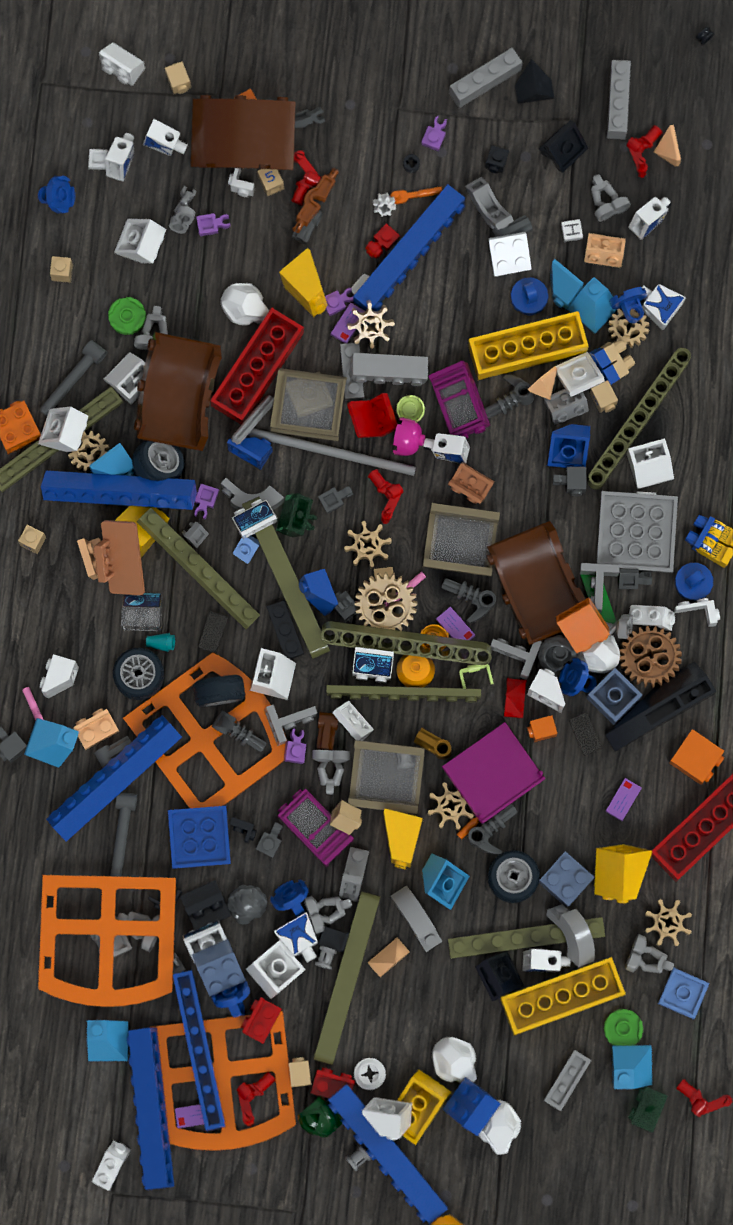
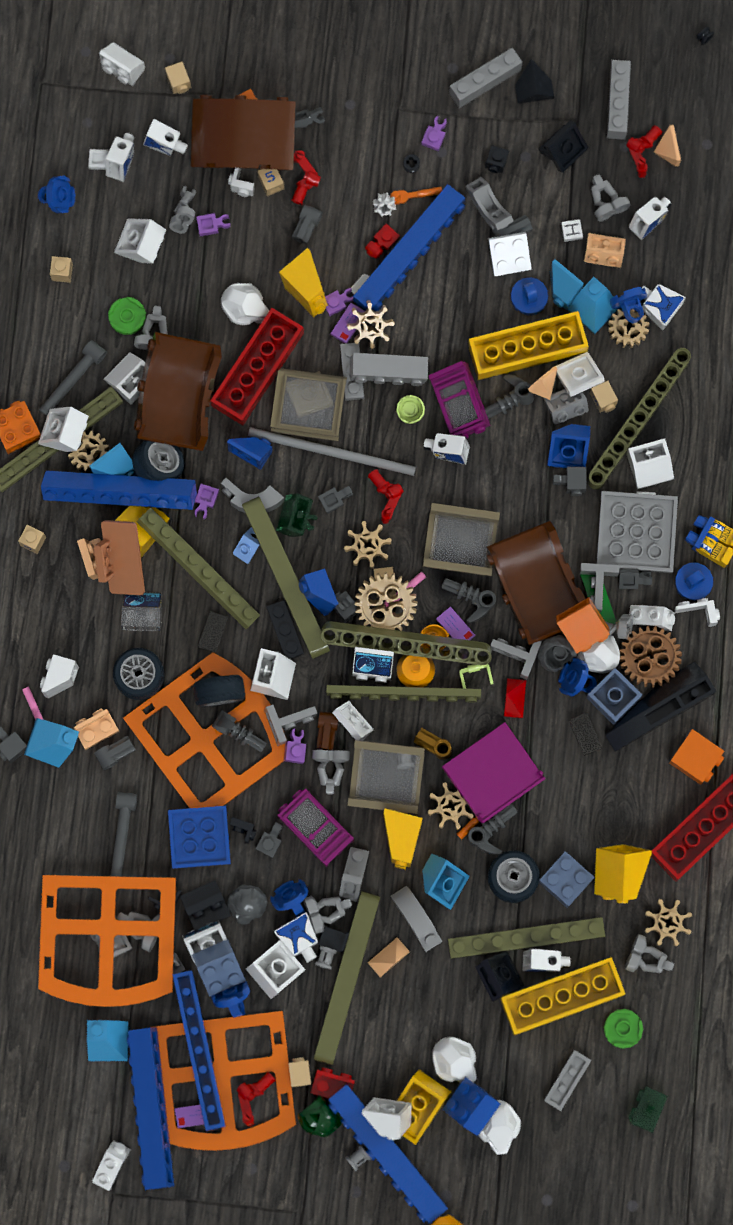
blue brick [46,715,182,841] -> none
teal cone [146,633,175,652] -> none
light grey tile [182,522,209,548] -> none
light grey axle [231,395,274,445] -> none
slope [232,499,277,539] -> none
red bracket [241,997,282,1044] -> none
dark orange piece [293,168,339,233] -> none
tan brick [330,800,362,835] -> none
red bracket [347,393,397,438] -> none
white gear [354,1058,386,1090] -> none
dark pink cylinder [393,417,425,456] -> none
nougat bracket [448,462,495,504] -> none
white slope [527,669,565,713] -> none
orange brick [527,715,558,742] -> none
light grey arch [546,904,595,967] -> none
hips [589,340,635,385] -> none
medium lavender tile [605,778,642,821] -> none
dark azure slope [612,1045,652,1089] -> none
medium blue tile [658,968,709,1020] -> none
red pin [676,1079,733,1117] -> none

